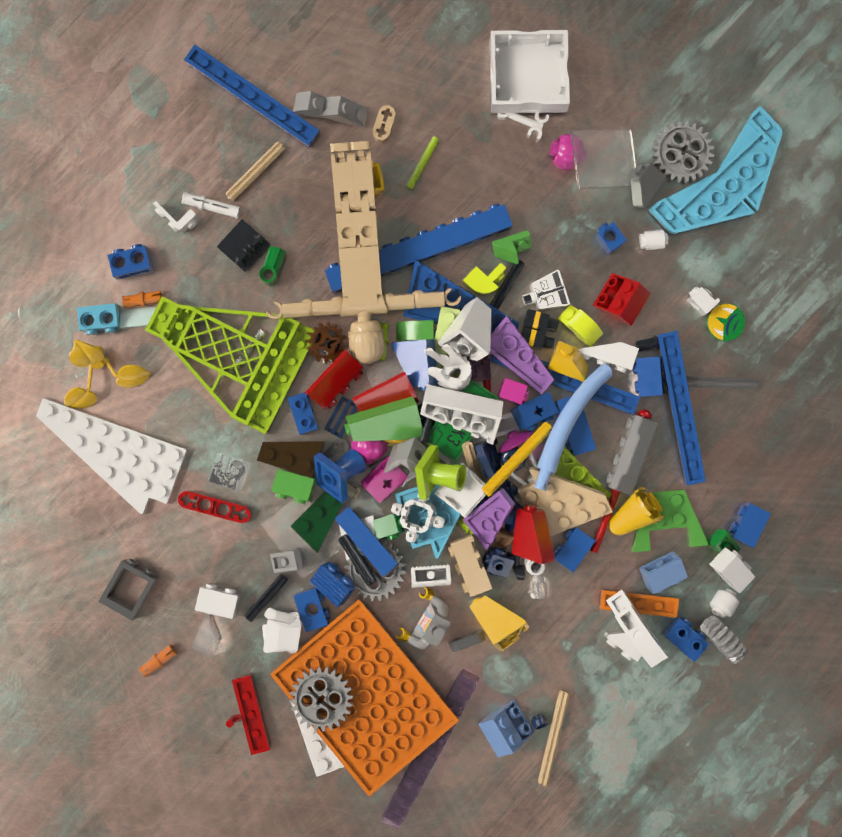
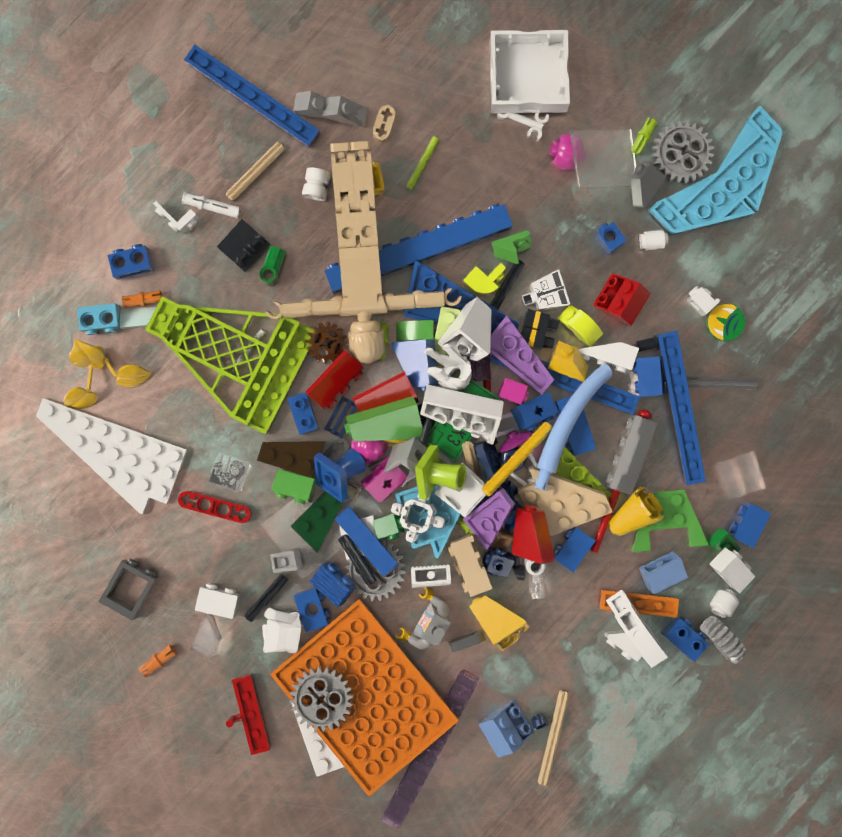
none -> white wheel [302,168,331,201]
none -> lime axle [631,118,658,155]
none -> clear slope [716,451,766,500]

